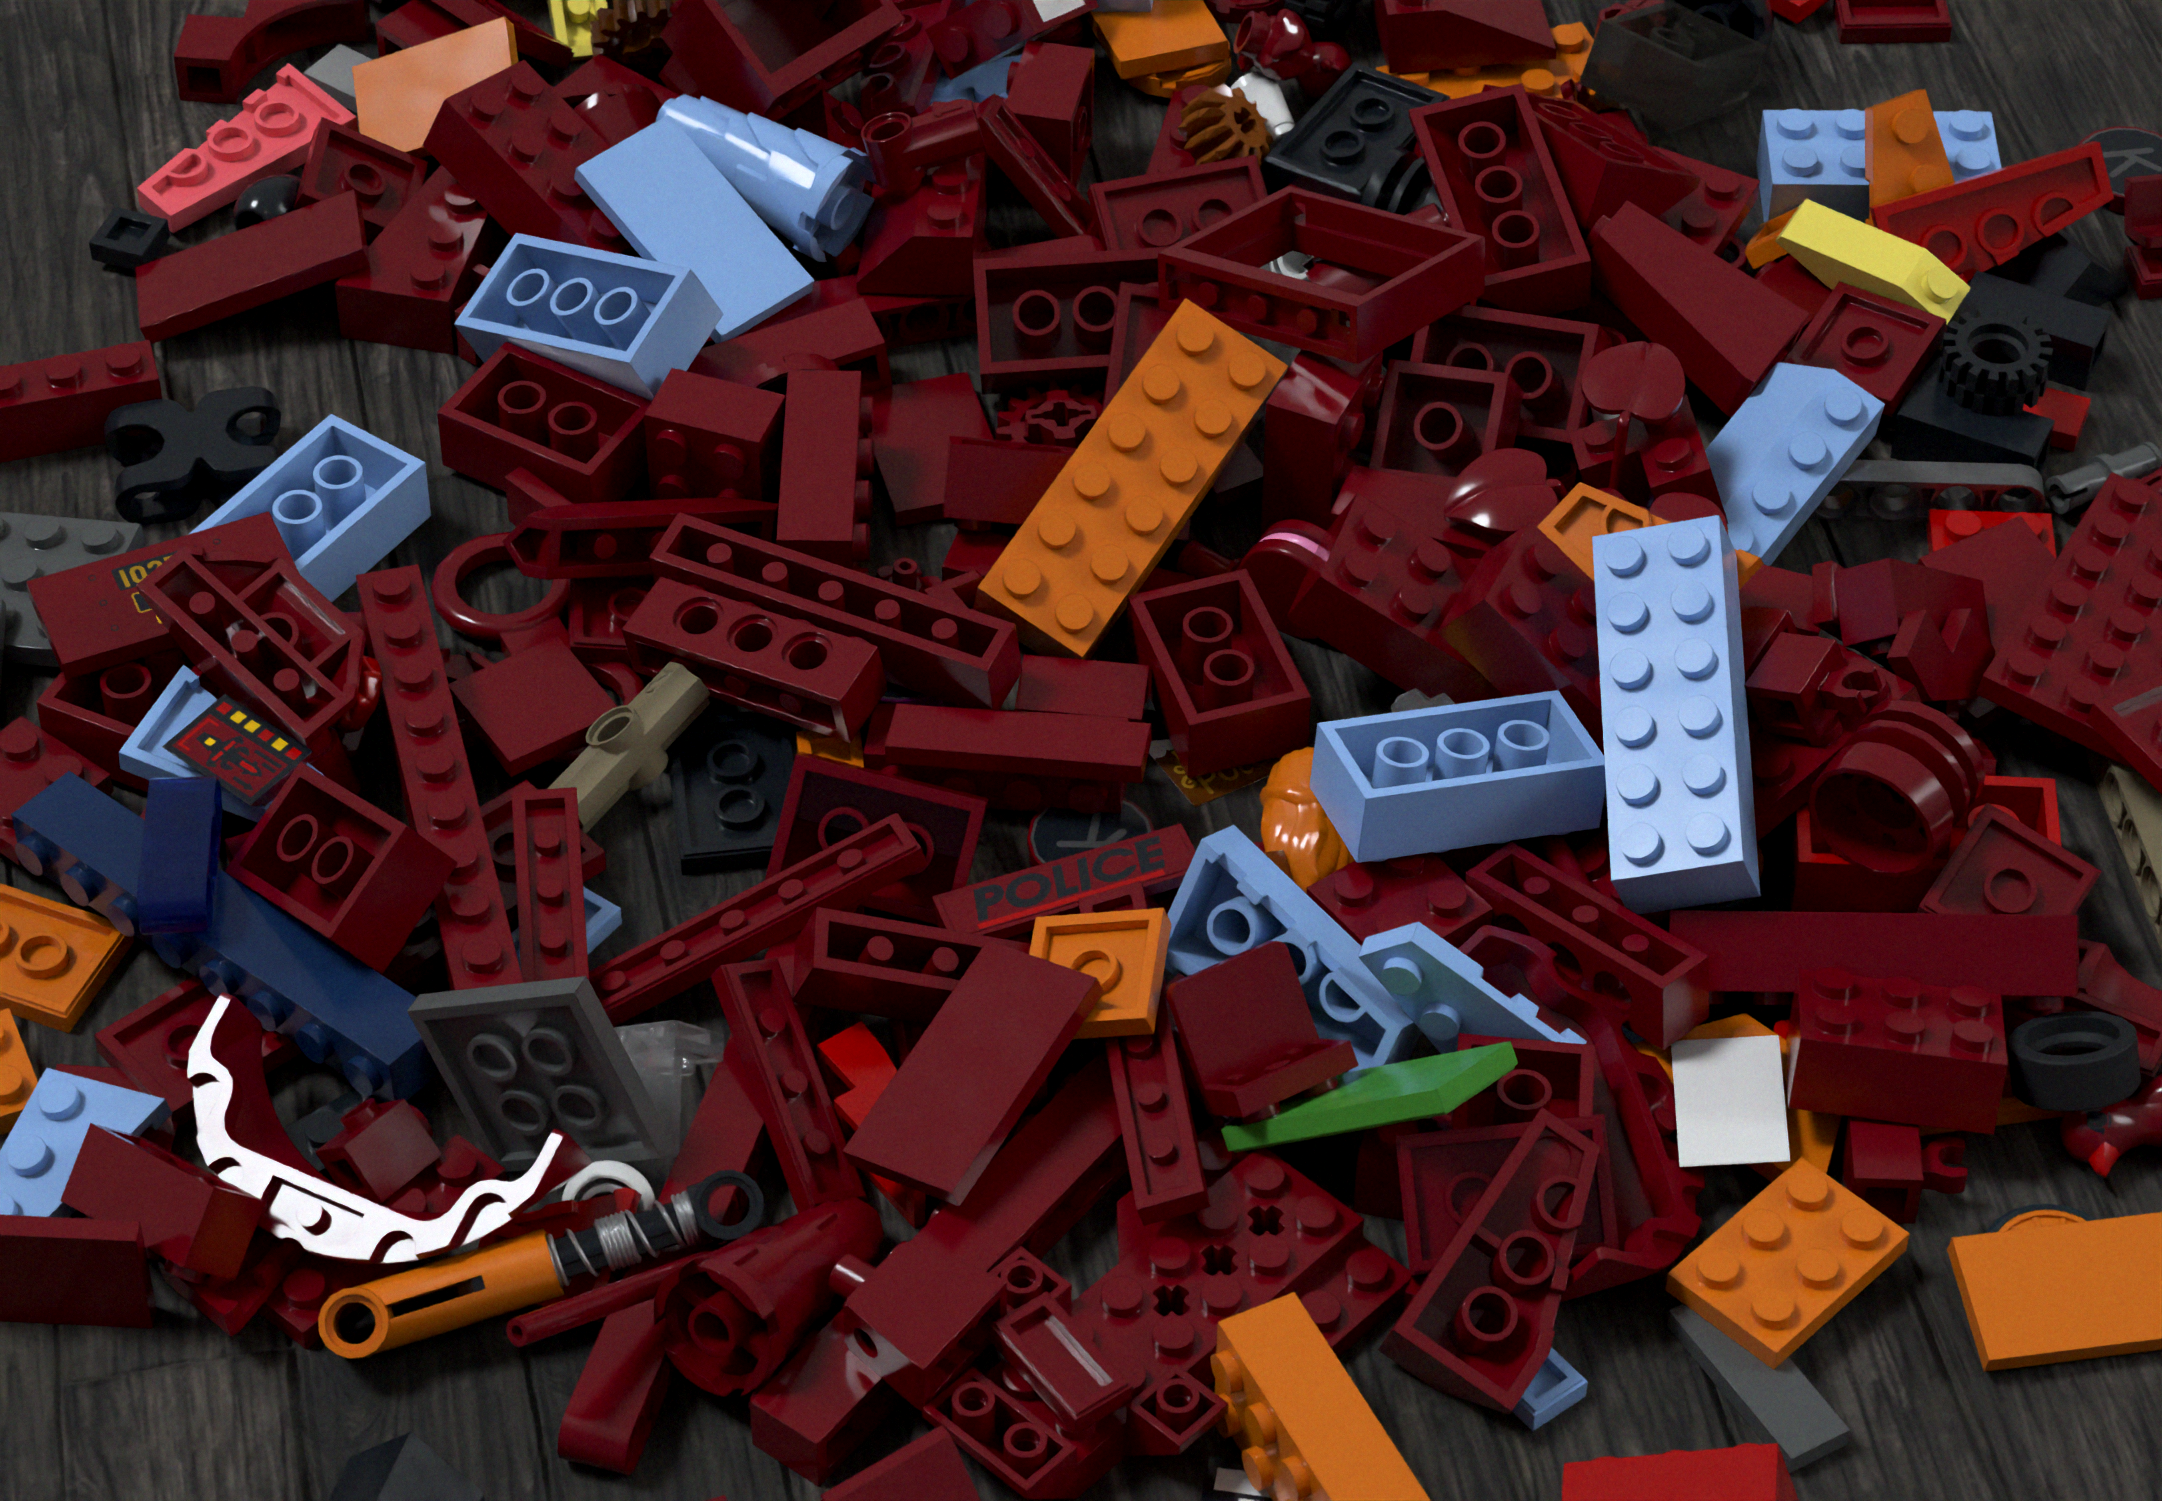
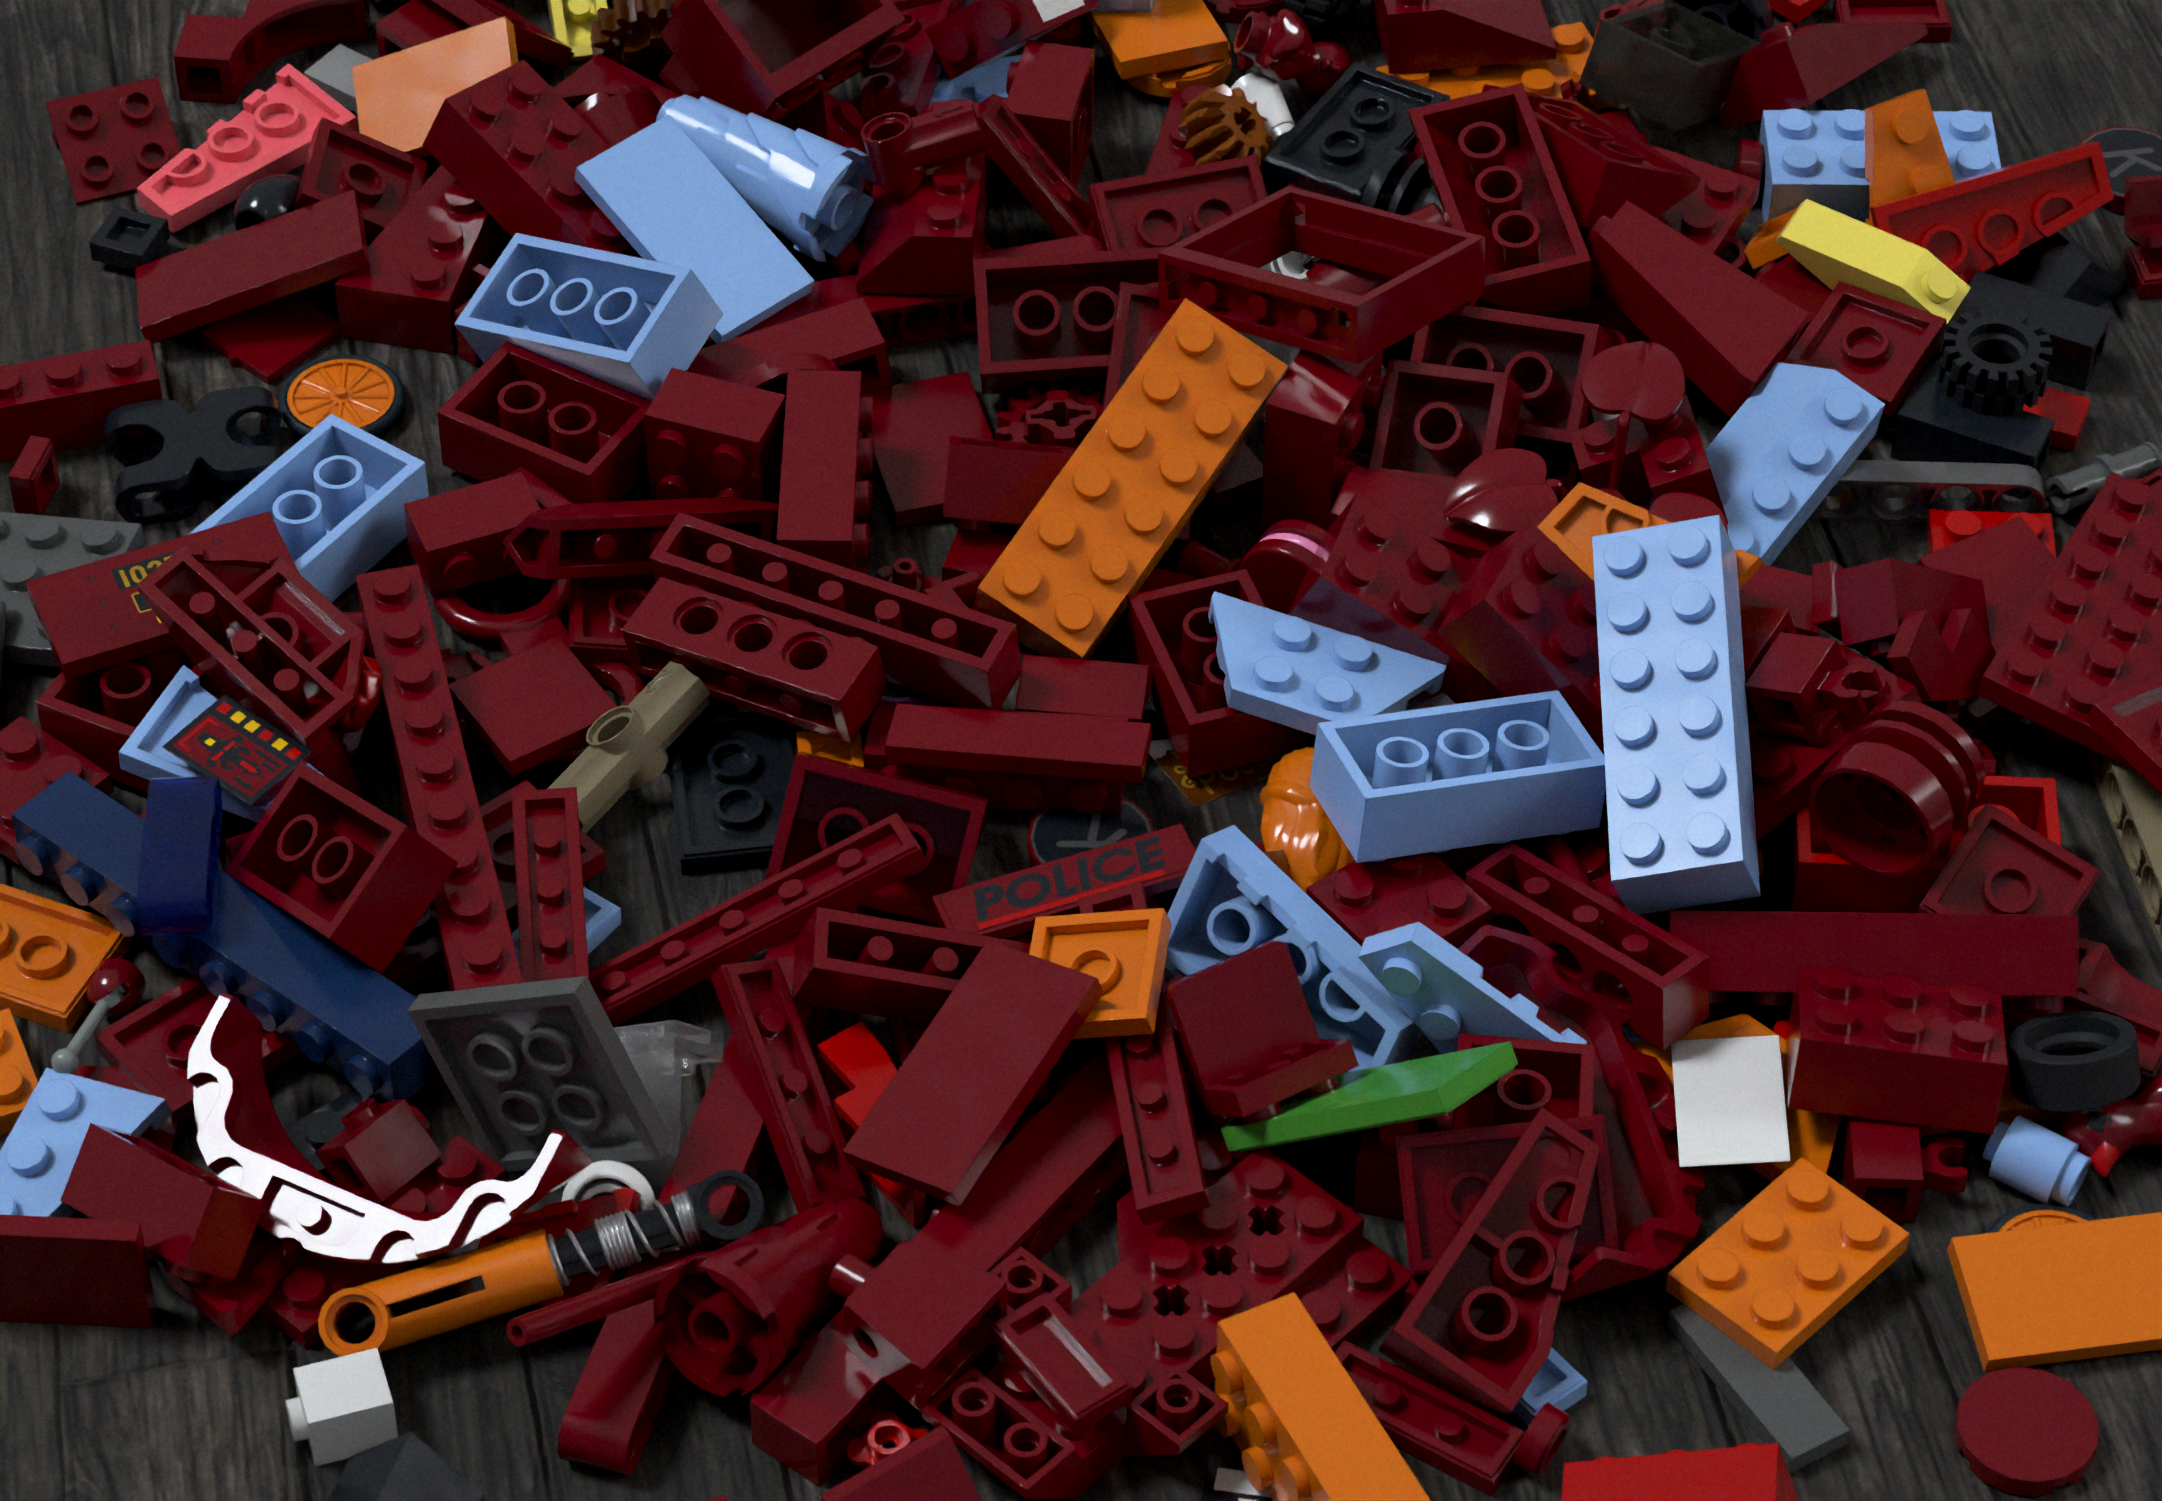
none -> dark red tile [8,435,60,515]
none -> dark red hinge [46,77,181,205]
none -> hinge [51,958,146,1074]
none -> dark red piece [201,293,341,385]
none -> orange wheel [278,354,405,437]
none -> white brick [285,1348,398,1467]
none -> dark red brick [404,472,541,596]
none -> red plate [847,1411,928,1470]
none -> light blue wing [1208,591,1447,735]
none -> dark red tile [1335,1340,1525,1497]
none -> dark red tile [1512,1402,1572,1477]
none -> dark red wedge [1719,21,1928,130]
none -> dark red tile [1732,139,1764,181]
none -> dark red tile [1954,1367,2099,1497]
none -> light blue brick [1983,1115,2091,1206]

